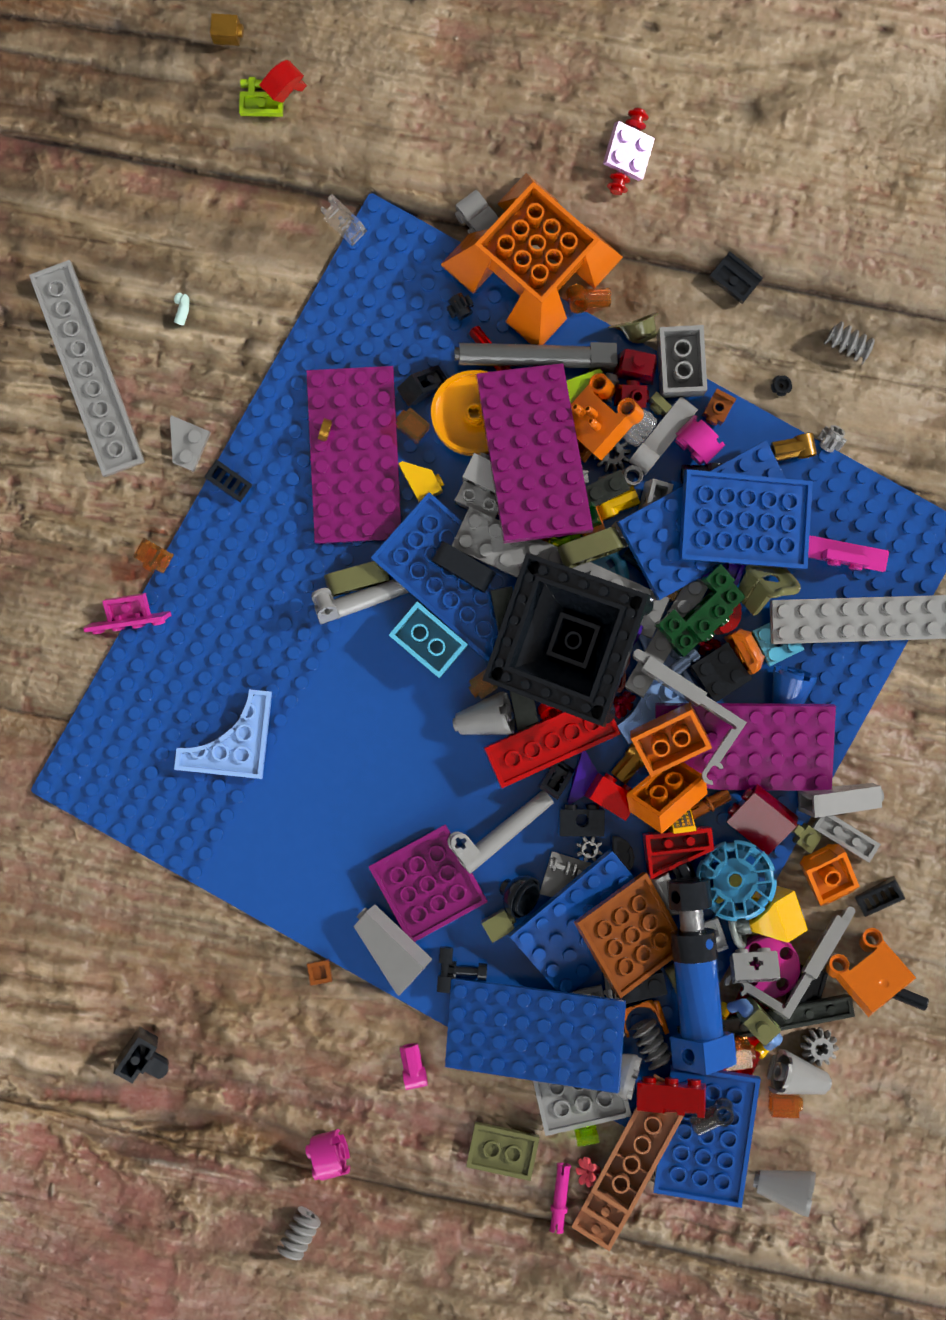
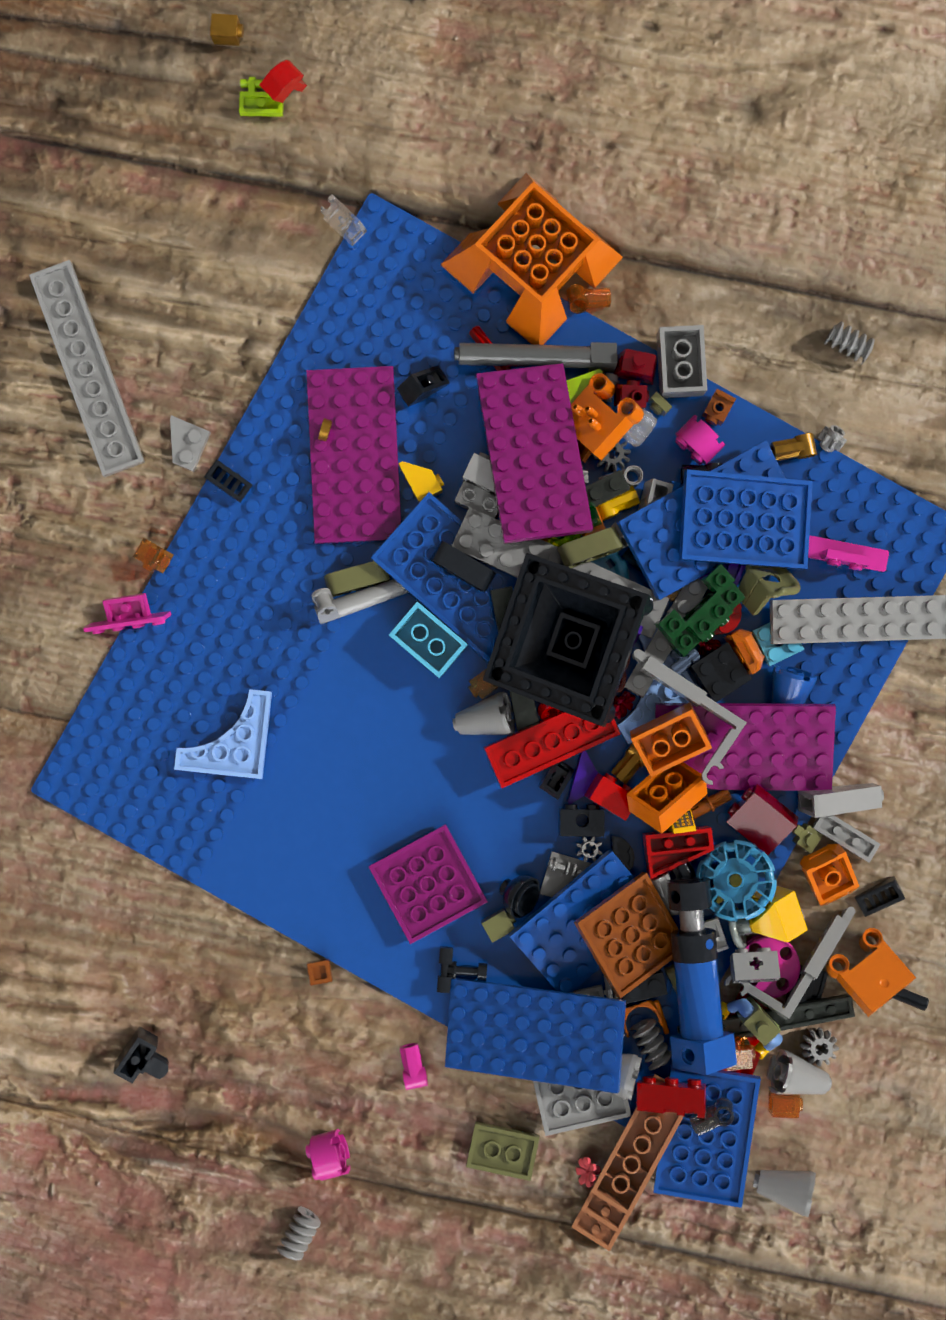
light aqua arm [174,292,190,325] -> none
light grey slope [354,905,432,996] -> none
clear orange brick [396,408,431,444] -> none
light orange dish [431,370,489,456] -> none
black gear [447,293,474,320] -> none
light grey axle [447,790,554,874] -> none
light grey brick [455,190,499,233] -> none
dark pink pin [549,1162,571,1234] -> none
clear neon green bracket [574,1125,600,1147] -> none
plate [603,108,655,195] -> none
olive piece [608,312,659,344] -> none
light grey beam [629,396,698,475] -> none
black plate [709,251,763,304] -> none
black plate [771,375,792,397] -> none

